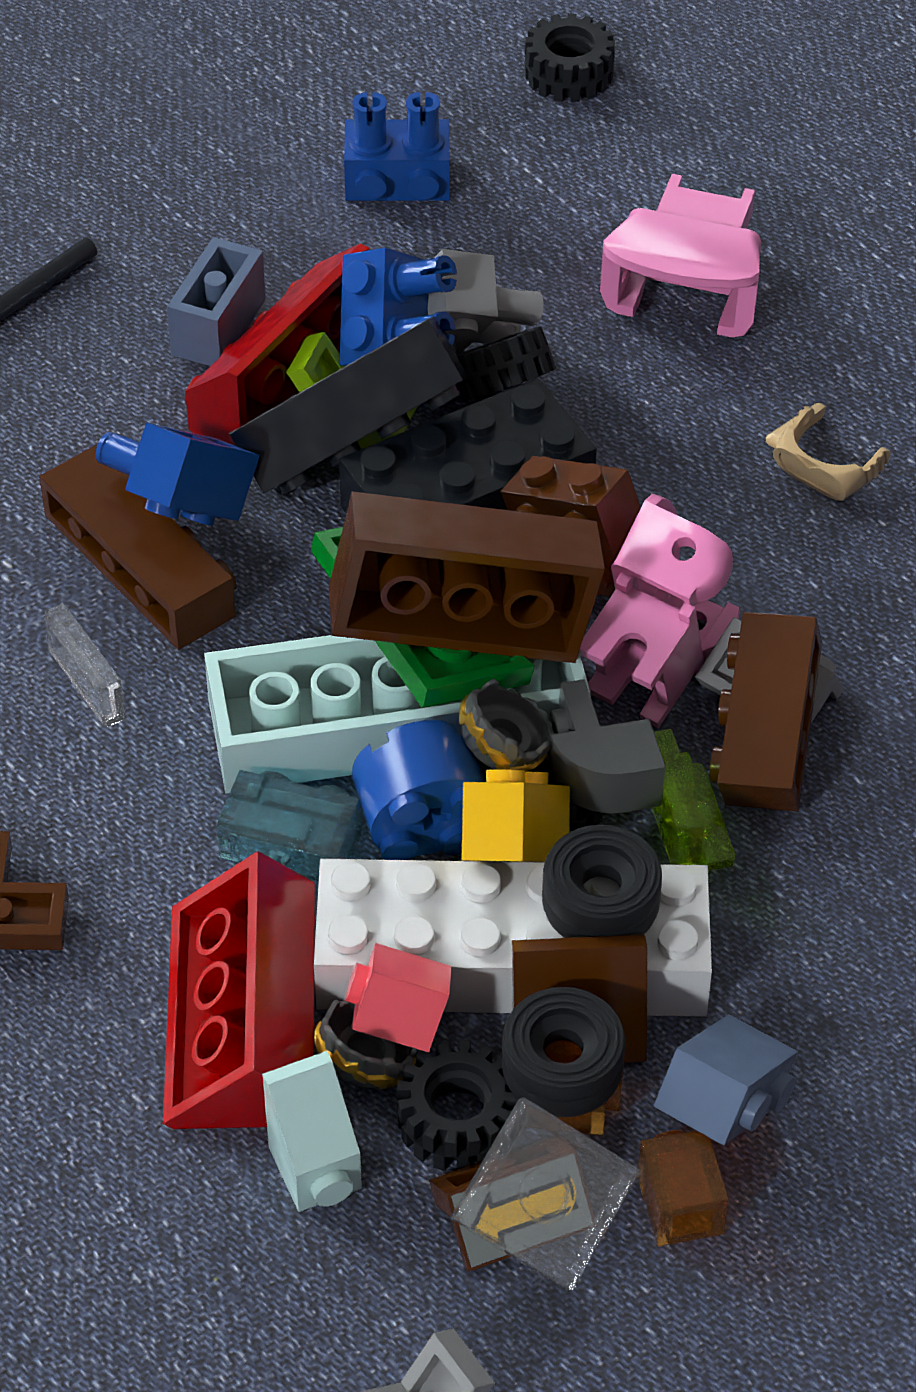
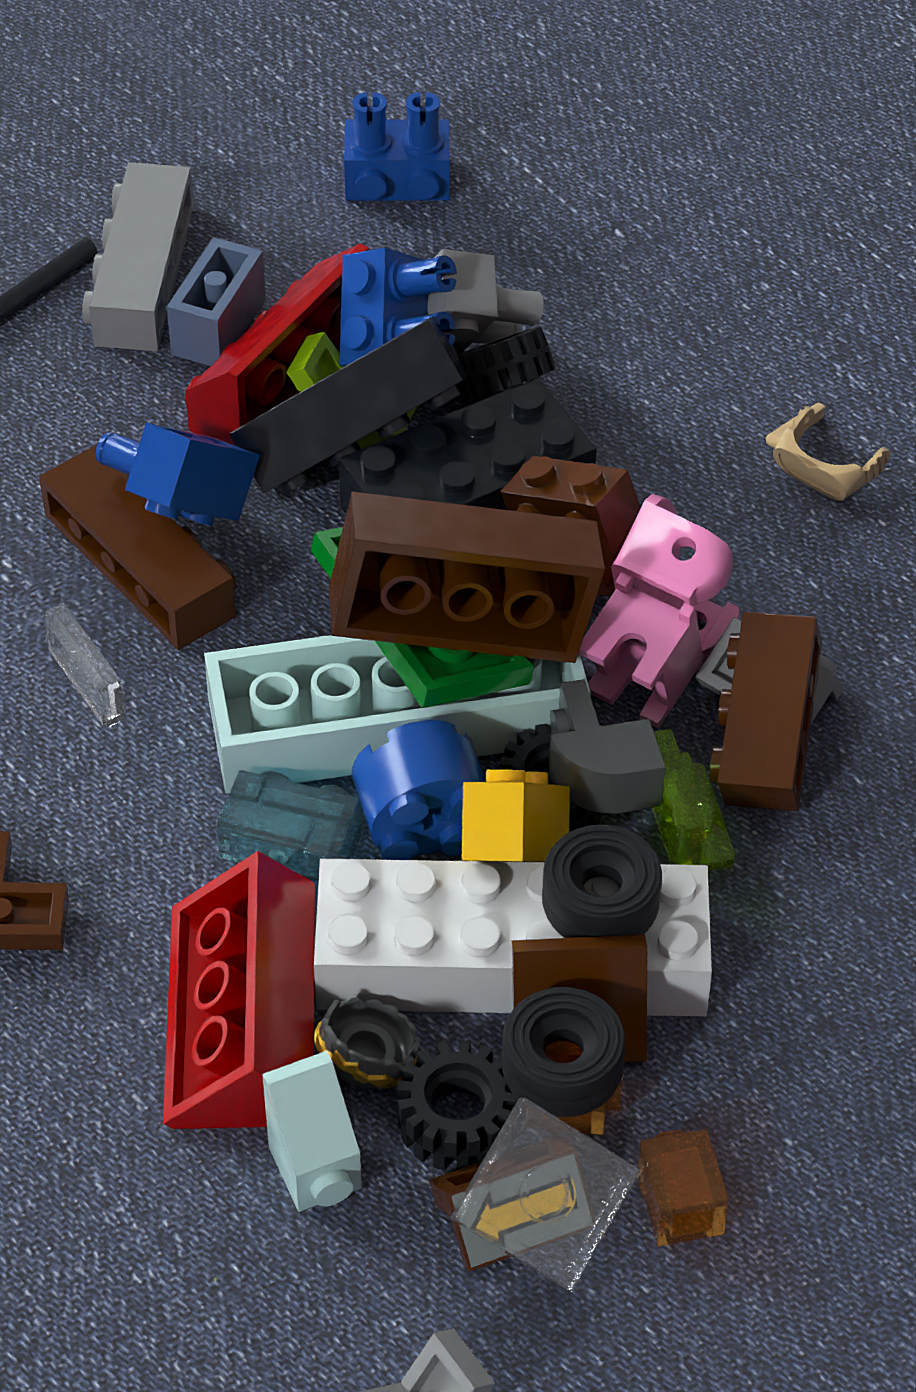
coral brick [345,943,451,1052] -> none
dark grey hair [459,679,554,771] -> none
black tyre [524,13,615,102] -> none
bright pink piece [600,174,761,338] -> none
sand blue brick [654,1014,798,1145] -> none
none -> light grey brick [82,162,194,352]

